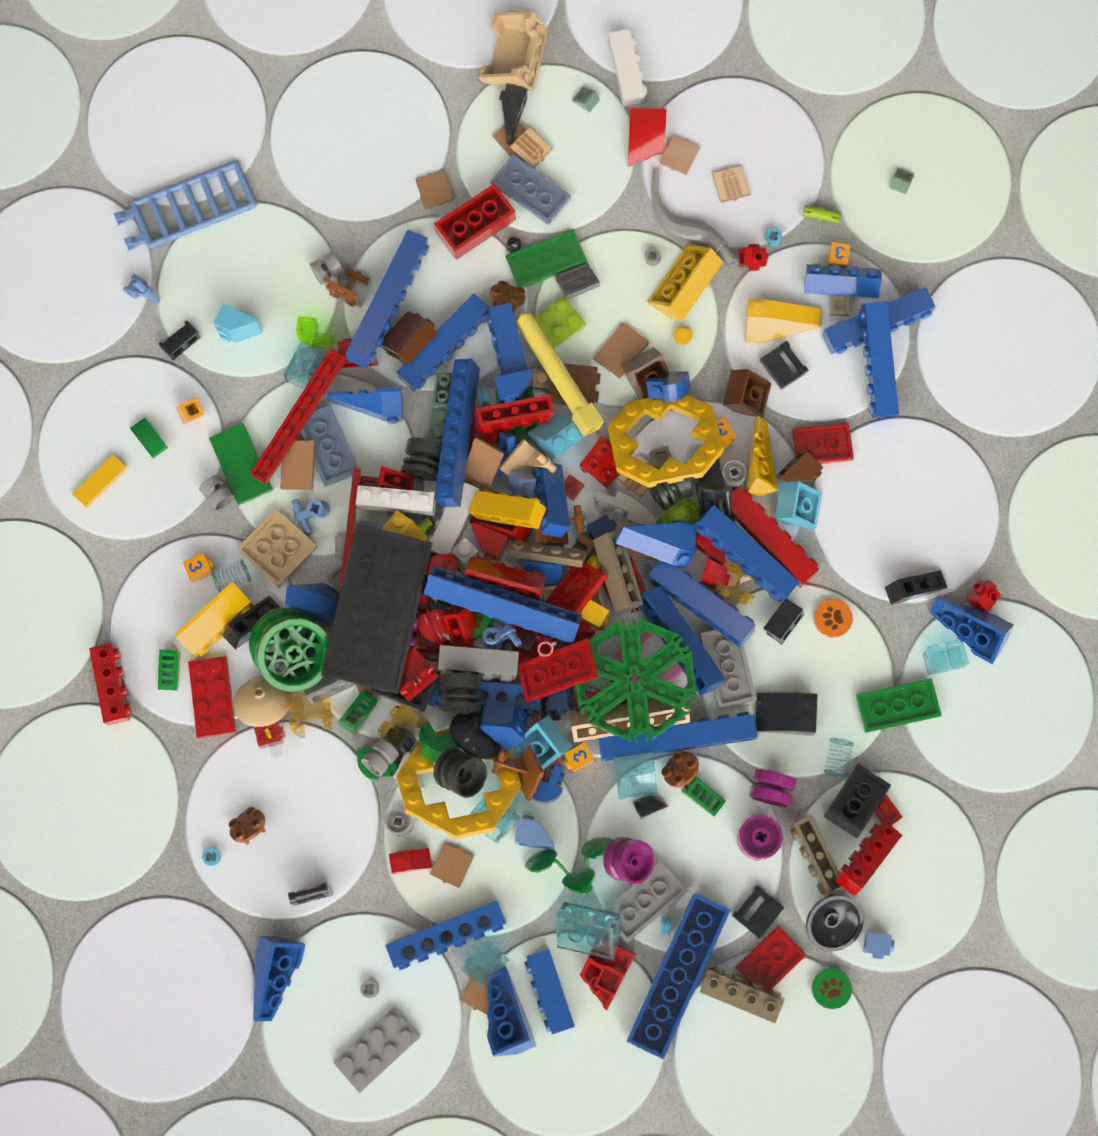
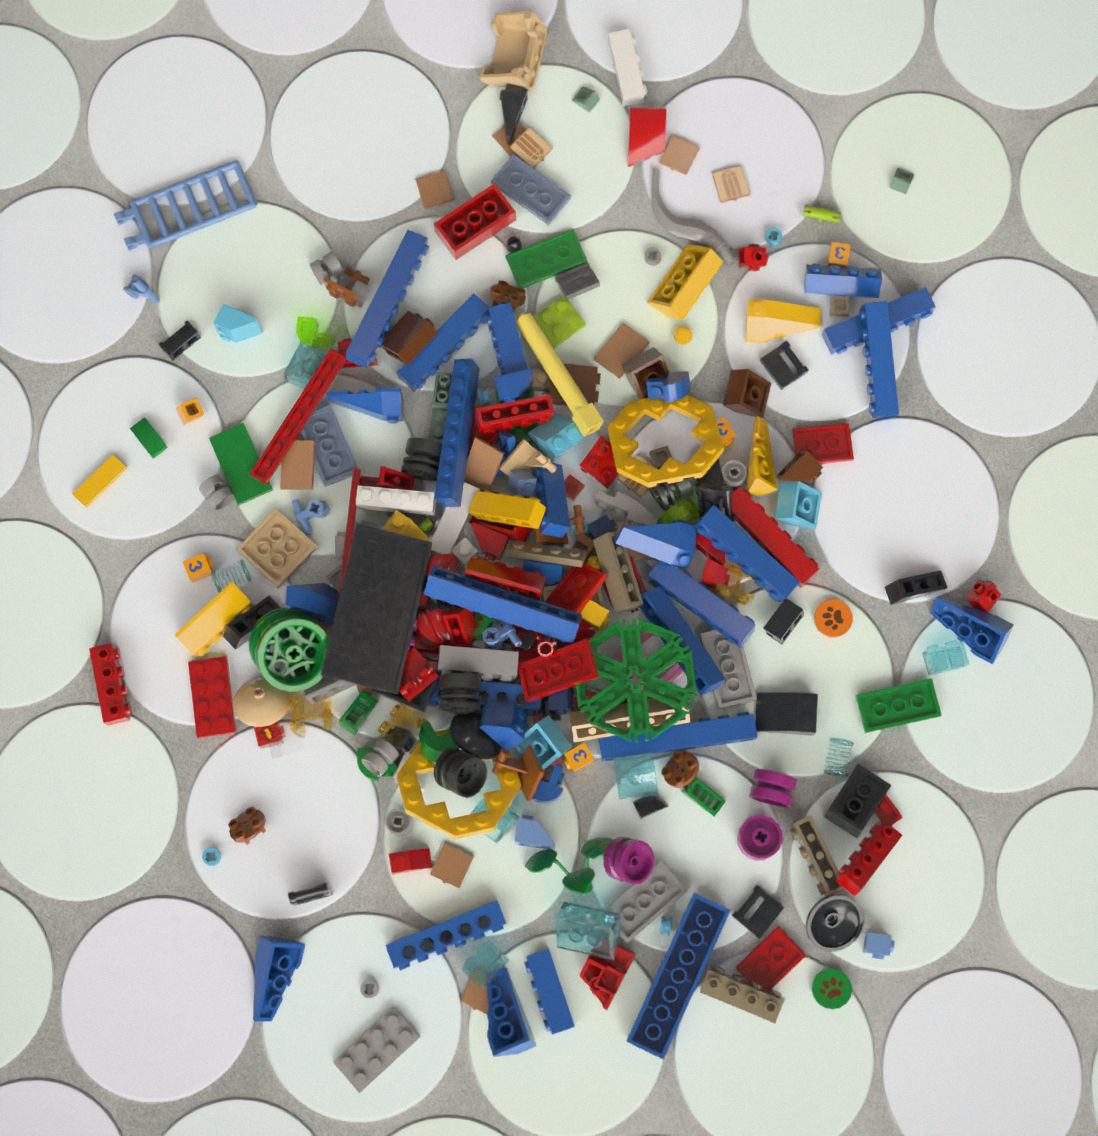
green slope [158,649,181,691] -> none

